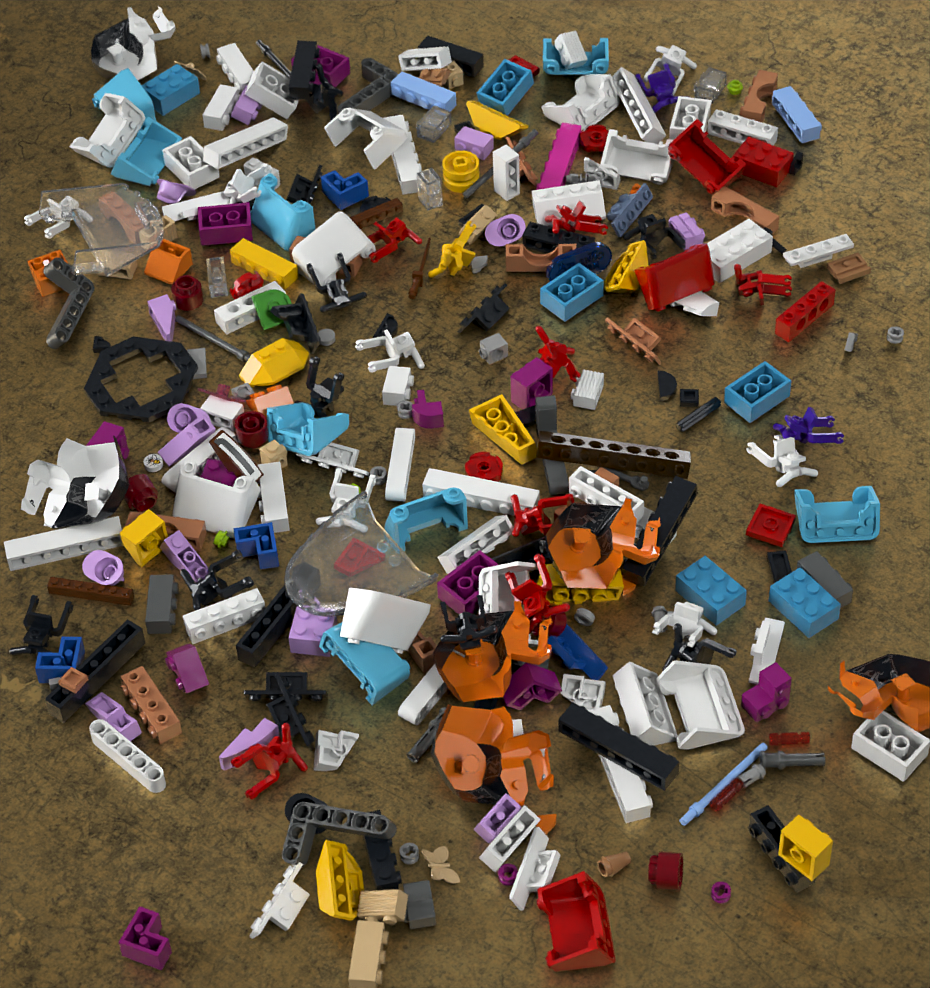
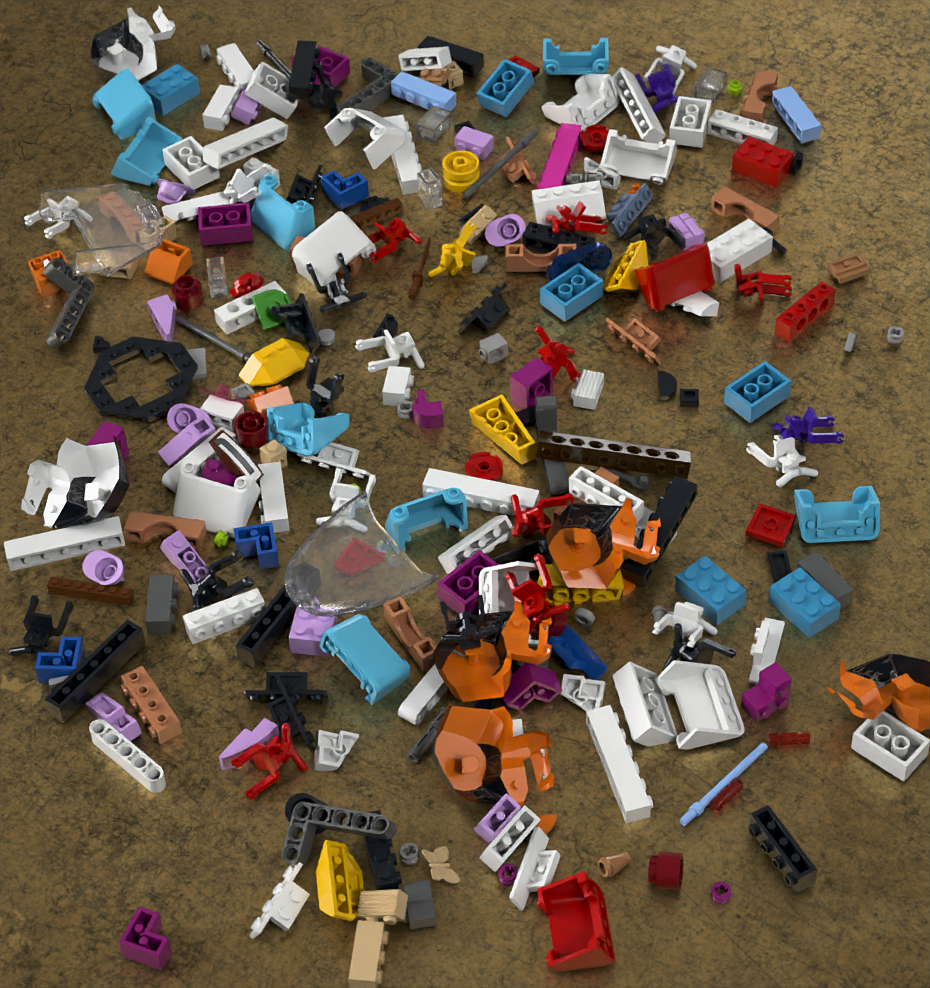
nougat tile [59,667,88,694] -> none
white windscreen [70,93,145,168] -> none
yellow slope [120,509,168,568] -> none
dark red piece [124,474,158,512] -> none
white tile [144,454,163,472] -> none
magenta brick [165,644,209,693] -> none
tan piece [175,61,207,80] -> none
yellow brick [230,238,298,290] -> none
white windscreen [340,588,431,654] -> none
light grey bush [370,466,387,485] -> none
white beam [385,428,415,502] -> none
yellow wedge [466,101,529,140] -> none
white brick [493,145,520,201] -> none
white brick [555,31,588,69] -> none
black brick [558,702,679,791] -> none
red windscreen [668,119,746,194] -> none
black axle [676,397,721,432] -> none
light grey pin [738,764,766,788] -> none
dark grey pin [759,751,825,769] -> none
yellow brick [778,814,833,881] -> none
white bracket [783,234,854,268] -> none

